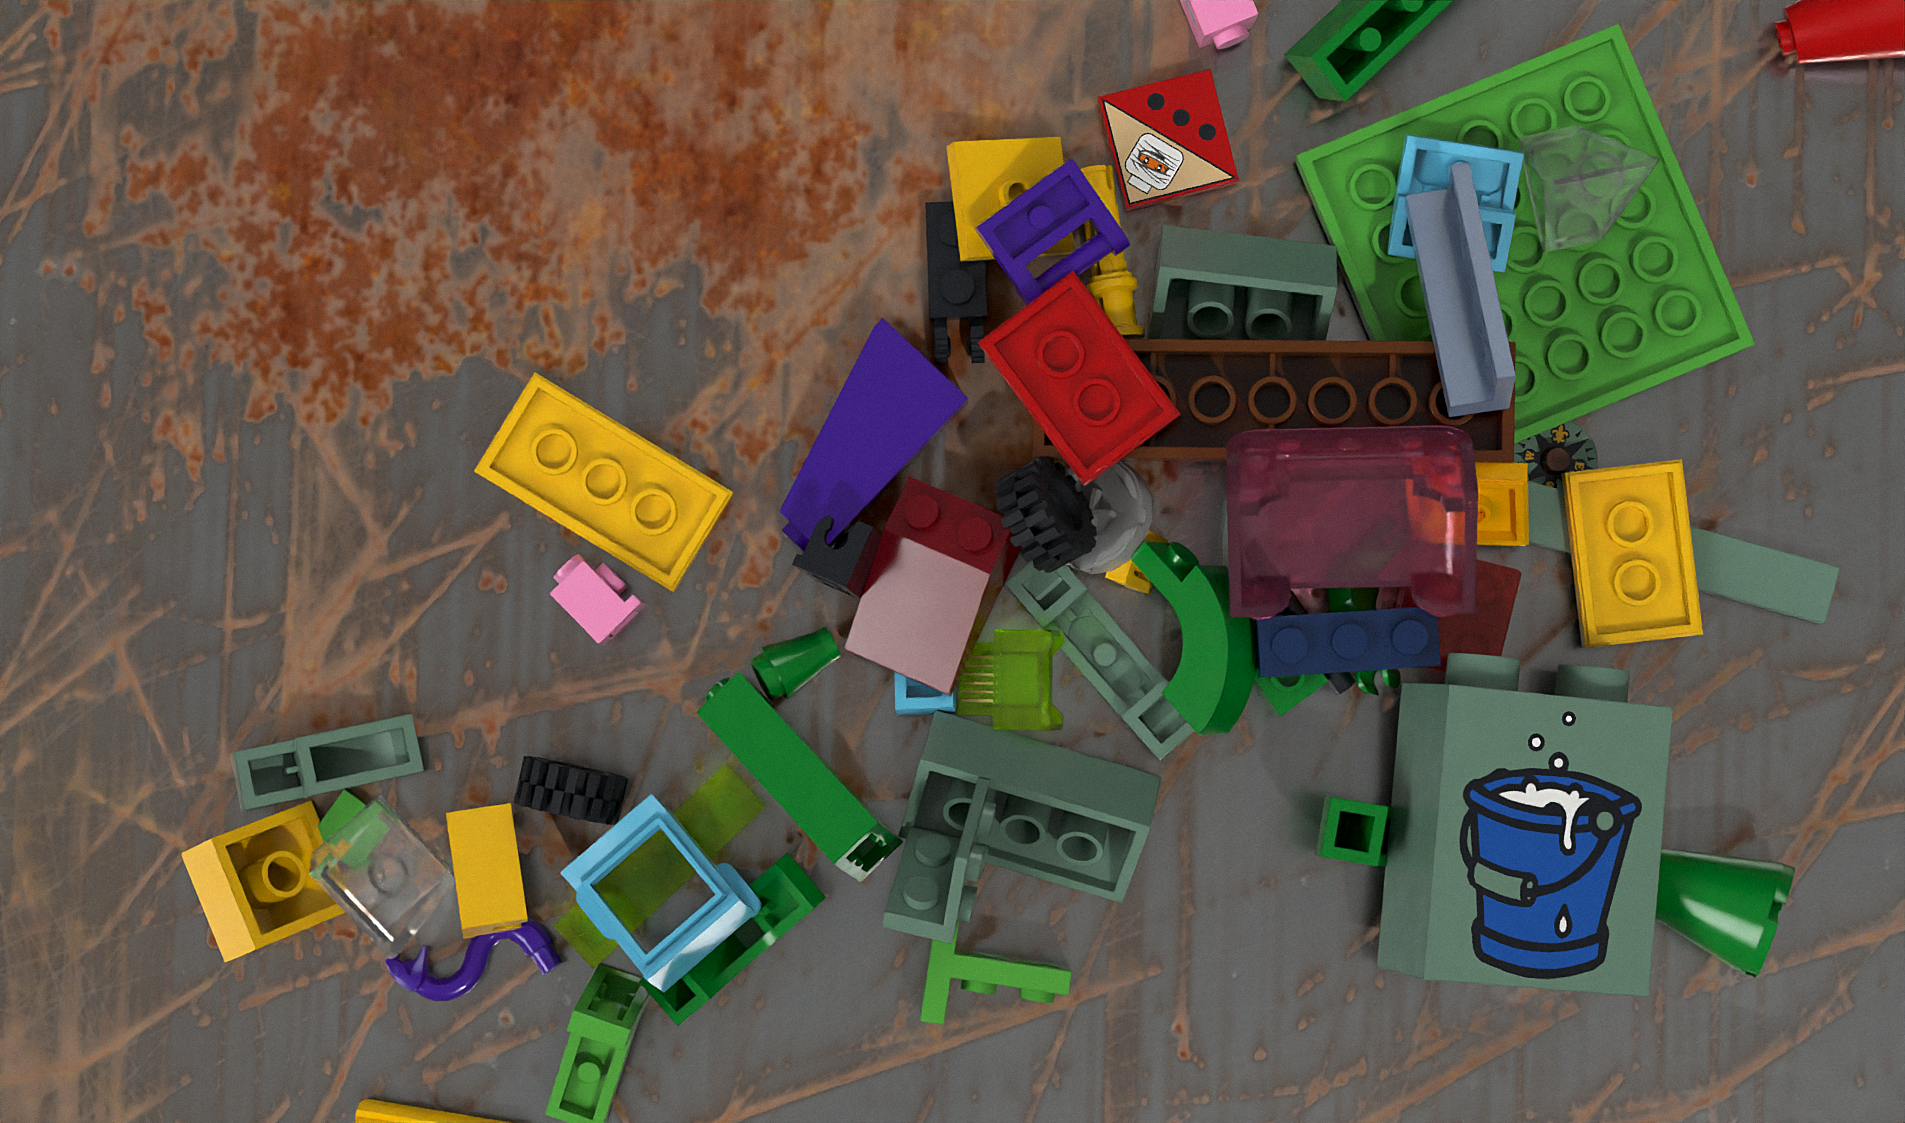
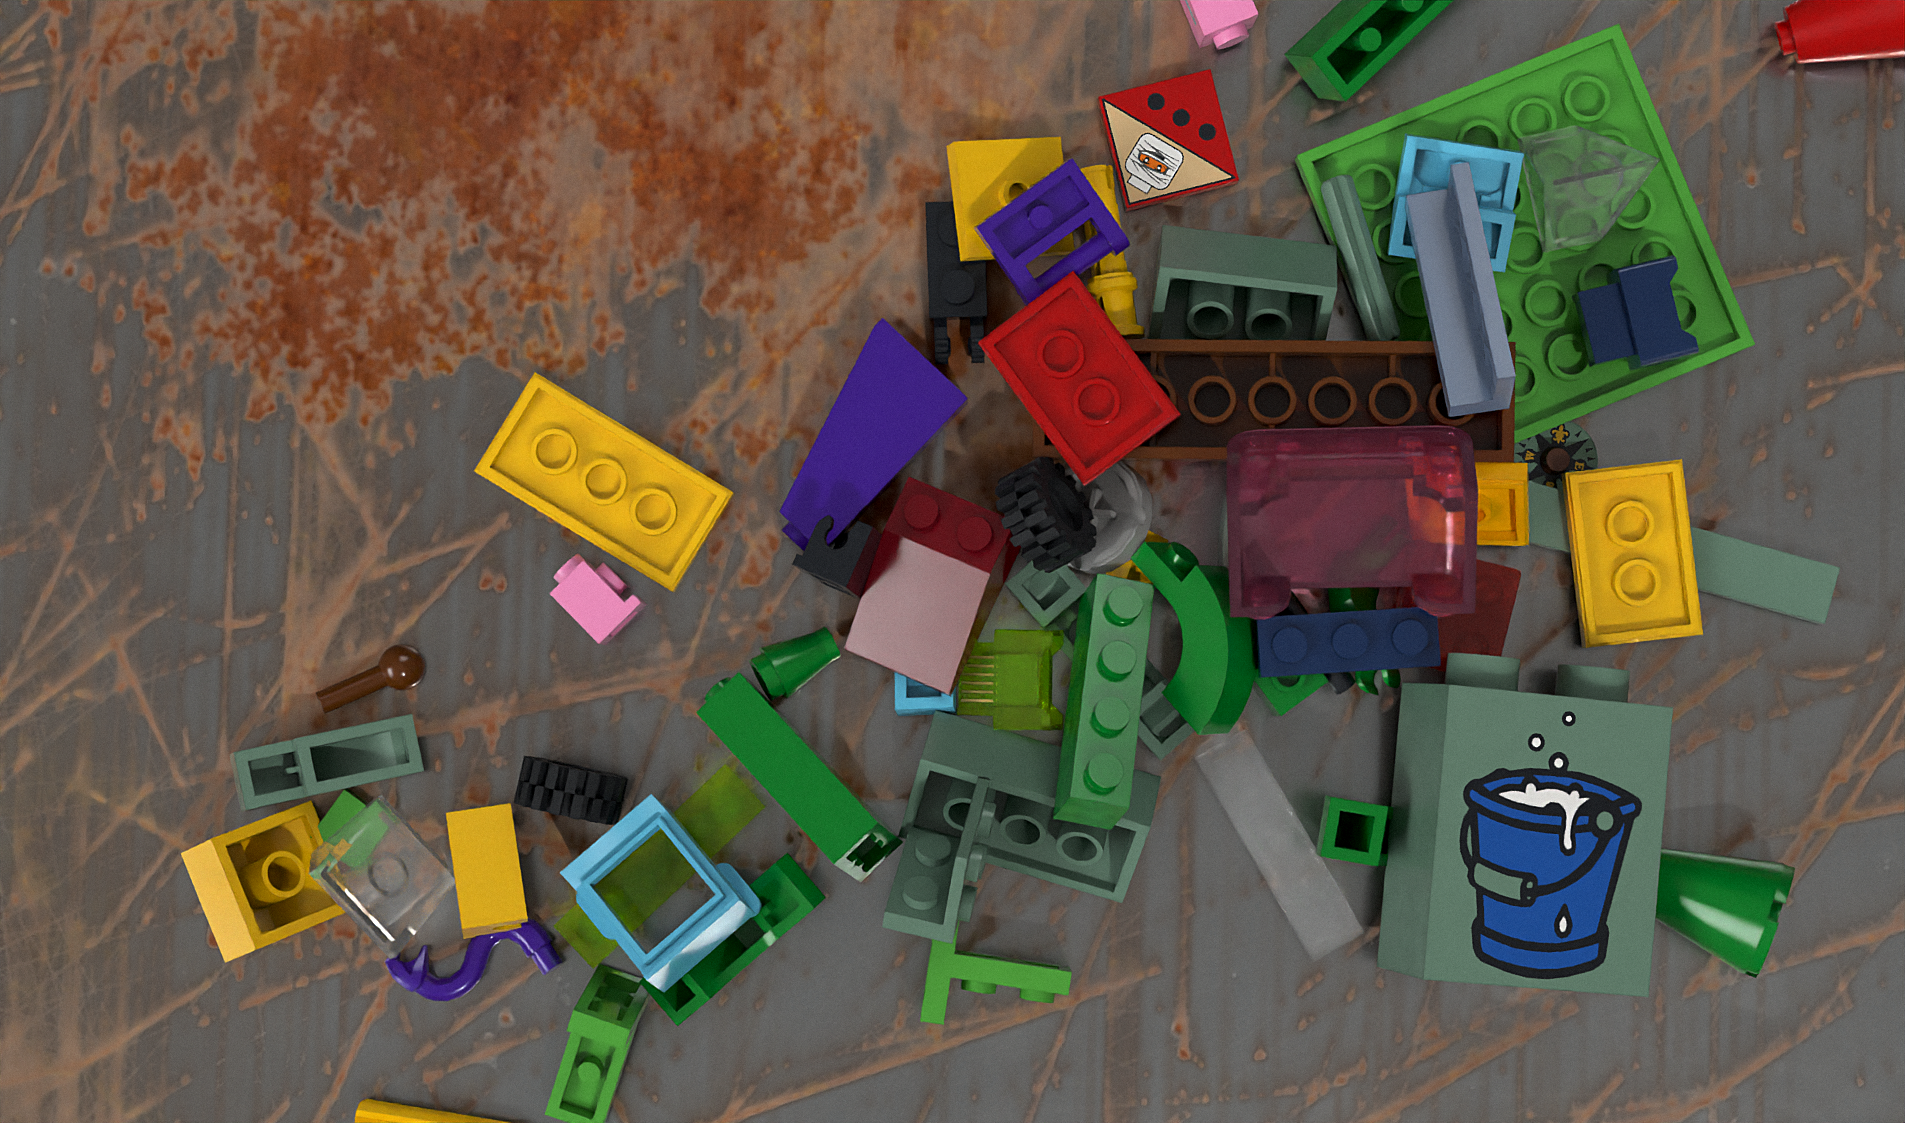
none -> reddish brown bar [316,644,425,714]
none -> green brick [1053,573,1155,830]
none -> clear tile [1194,728,1364,962]
none -> sand green axle [1321,175,1400,341]
none -> dark blue piece [1572,255,1699,371]

